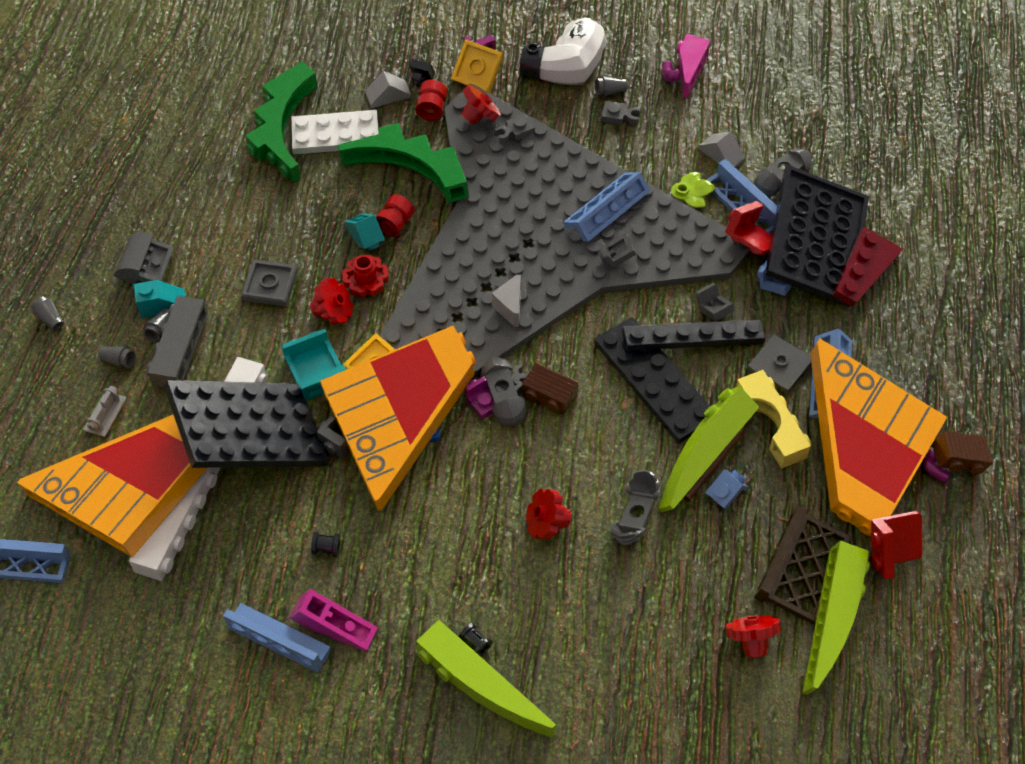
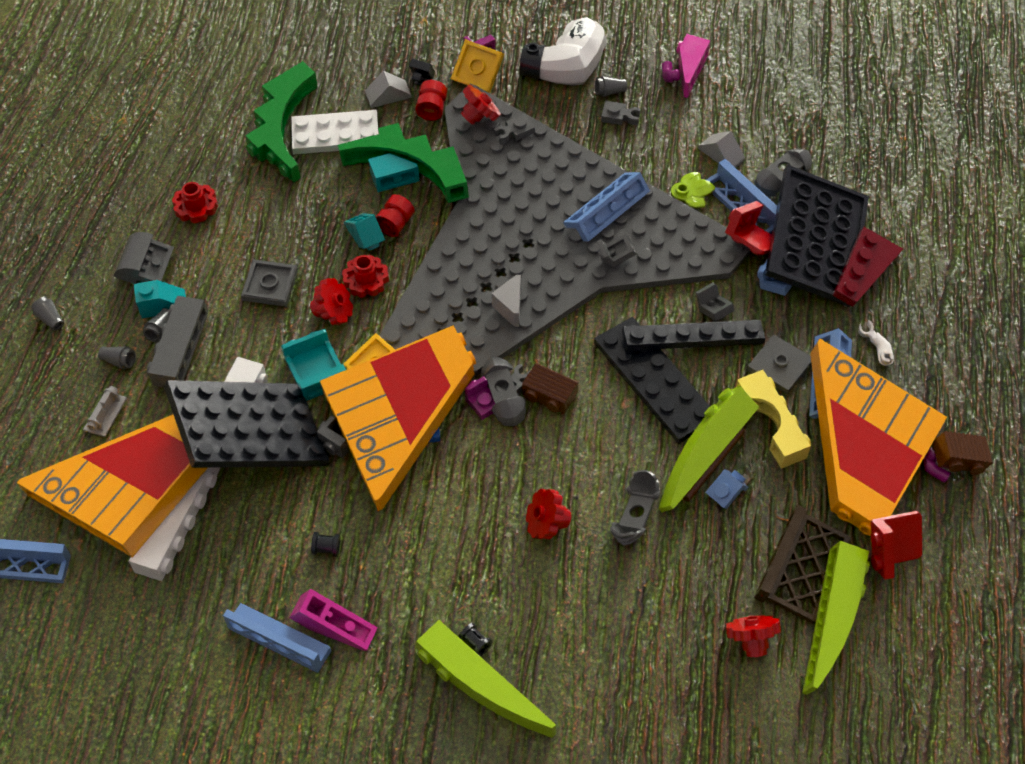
none -> red plant [172,182,218,223]
none -> teal slope [368,153,419,192]
none -> white arm [858,320,894,366]

